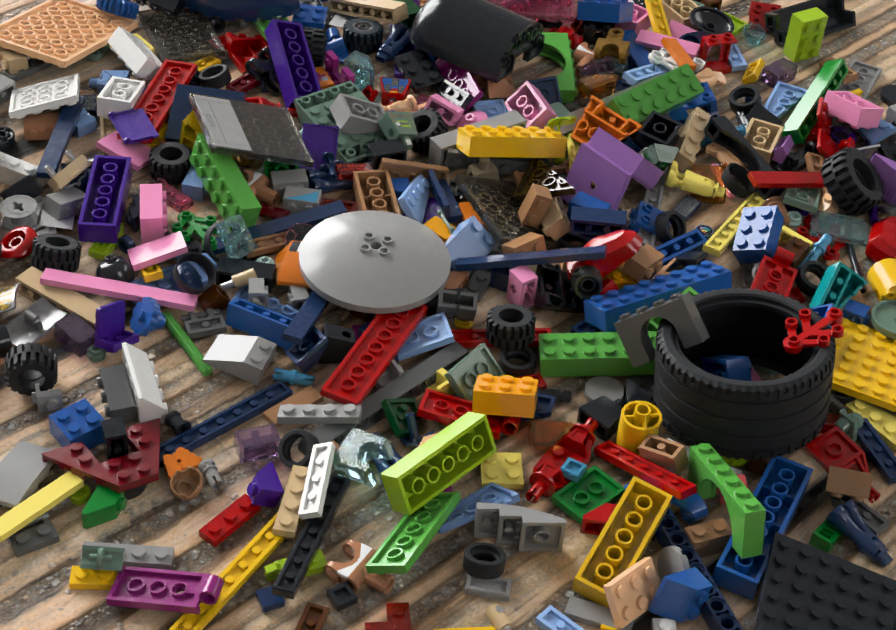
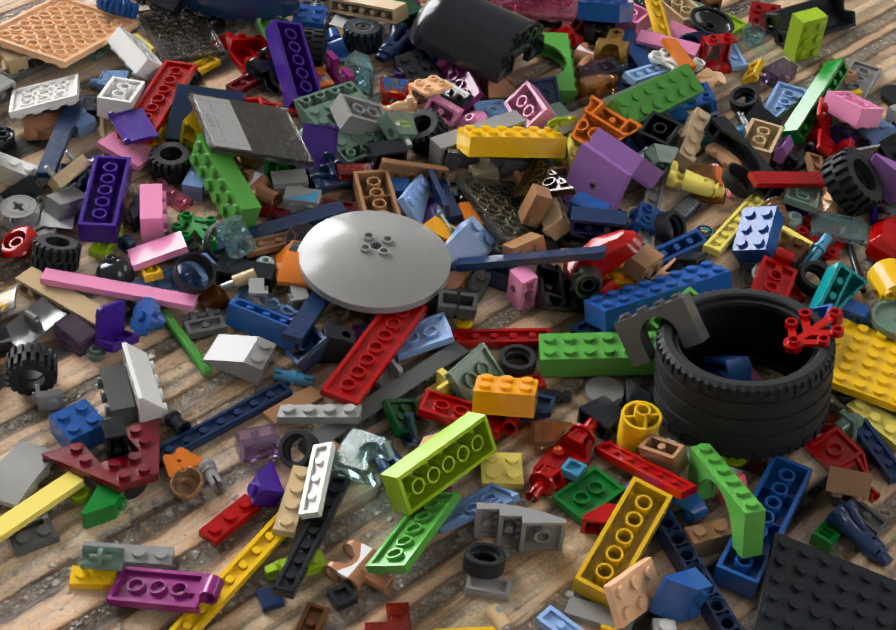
black tyre [198,64,232,89] -> none
red plate [362,85,378,102] -> none
black tyre [486,304,536,350] -> none
light grey tile [657,545,690,581] -> none
none -> light nougat bracket [408,75,453,103]

